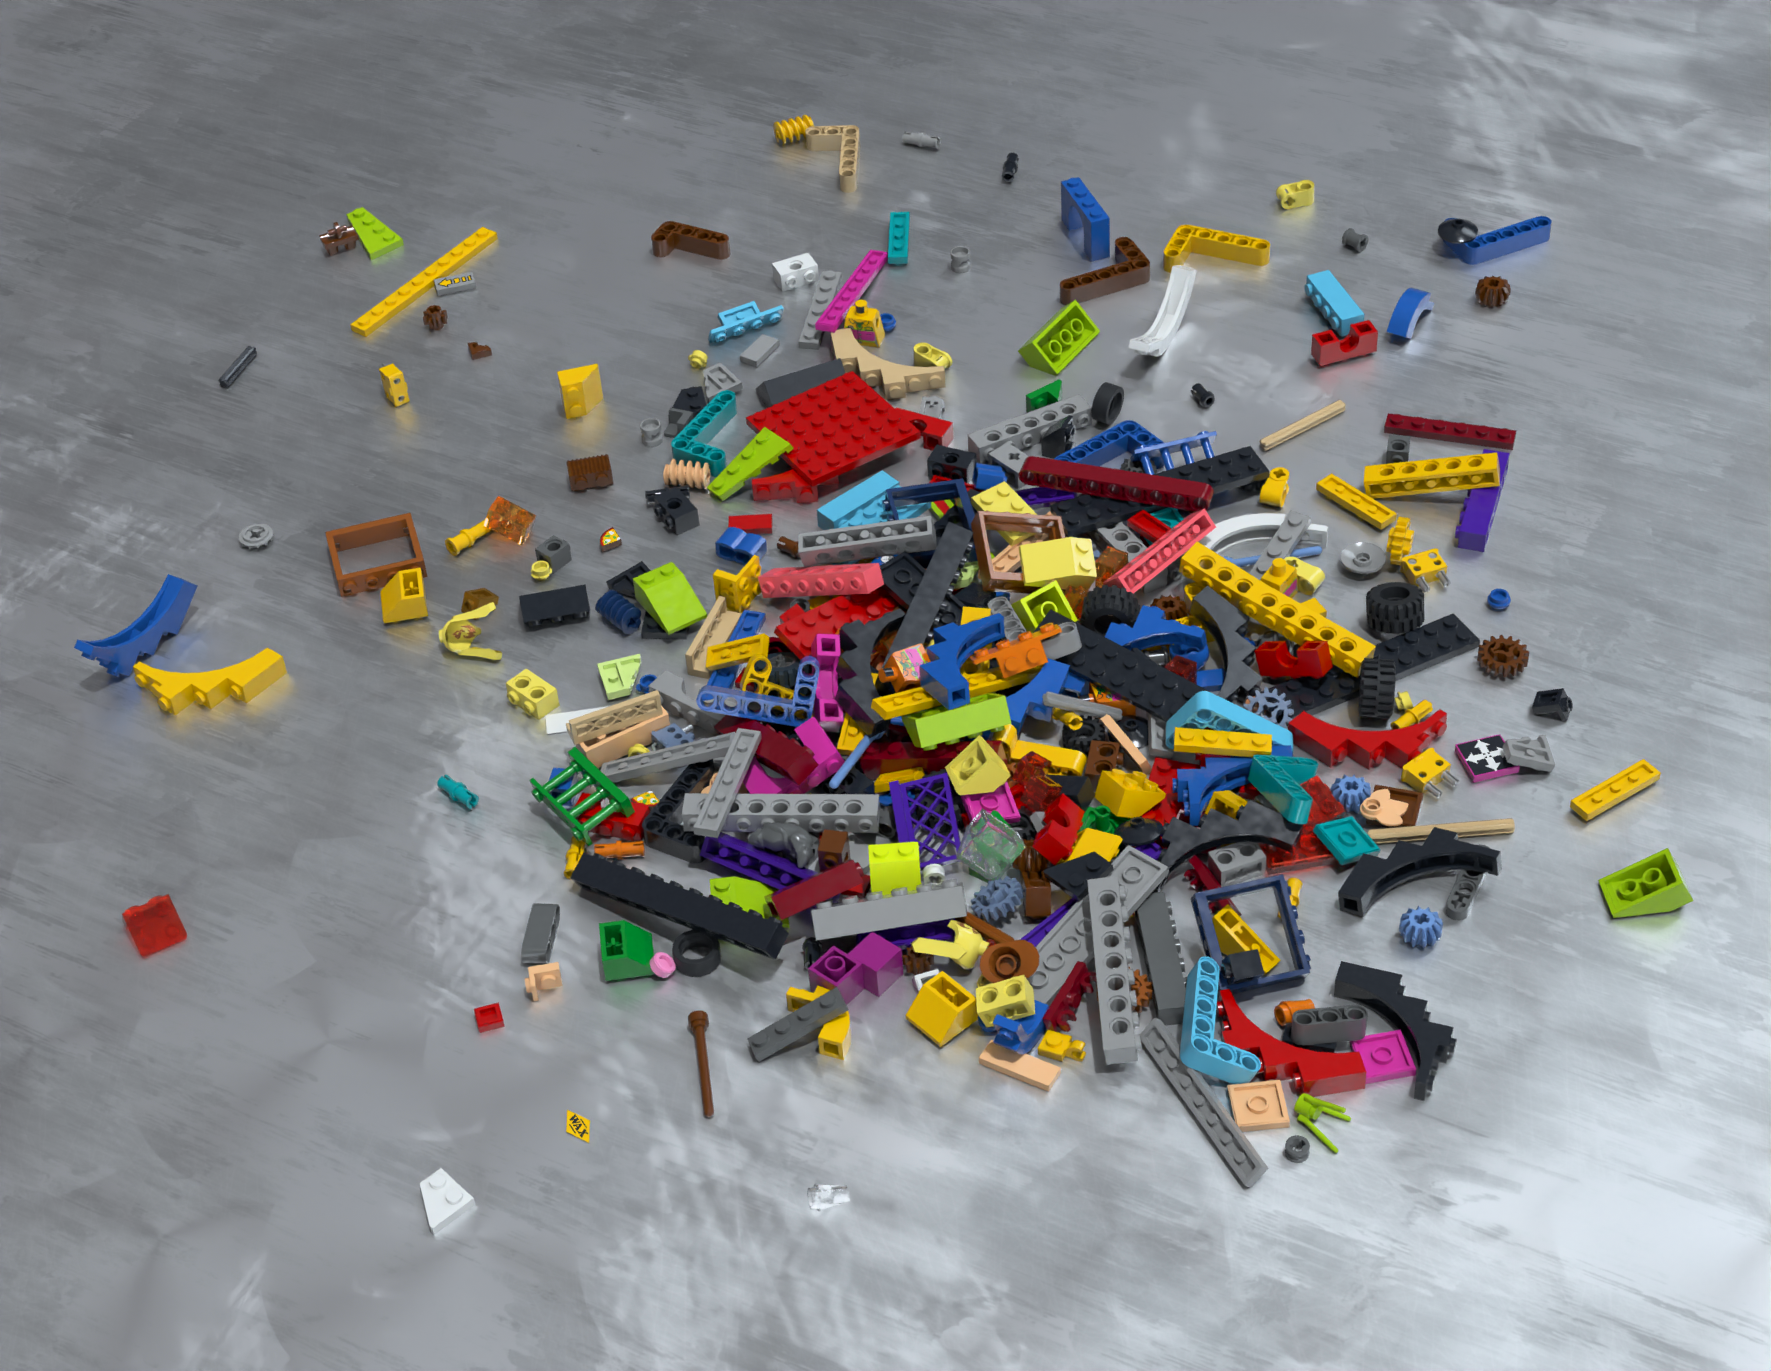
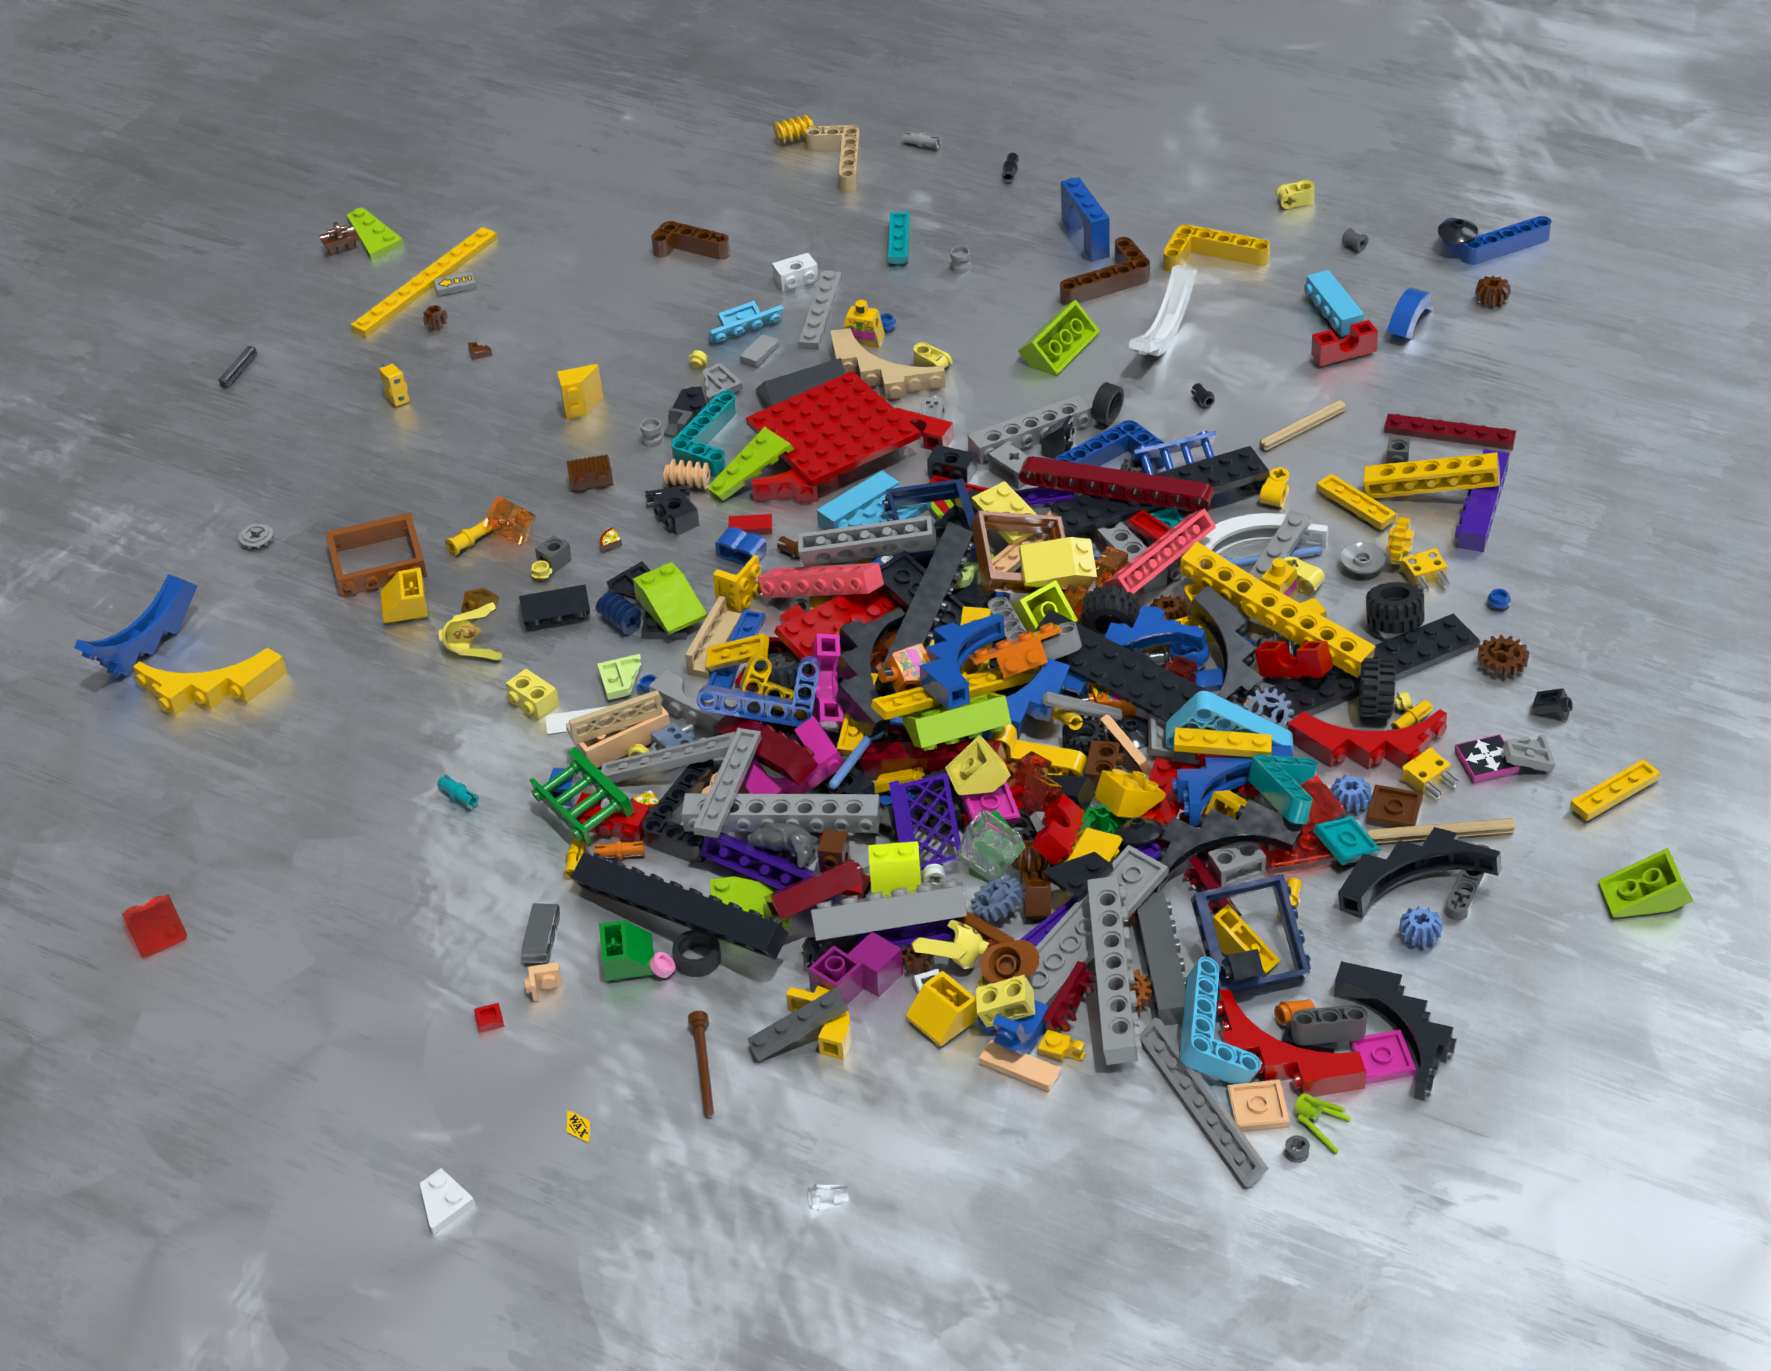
dark pink tile [815,250,888,333] -> none
blue brick [972,463,1007,491] -> none
green slope [1026,379,1062,413] -> none
light nougat plate [1360,789,1409,826] -> none

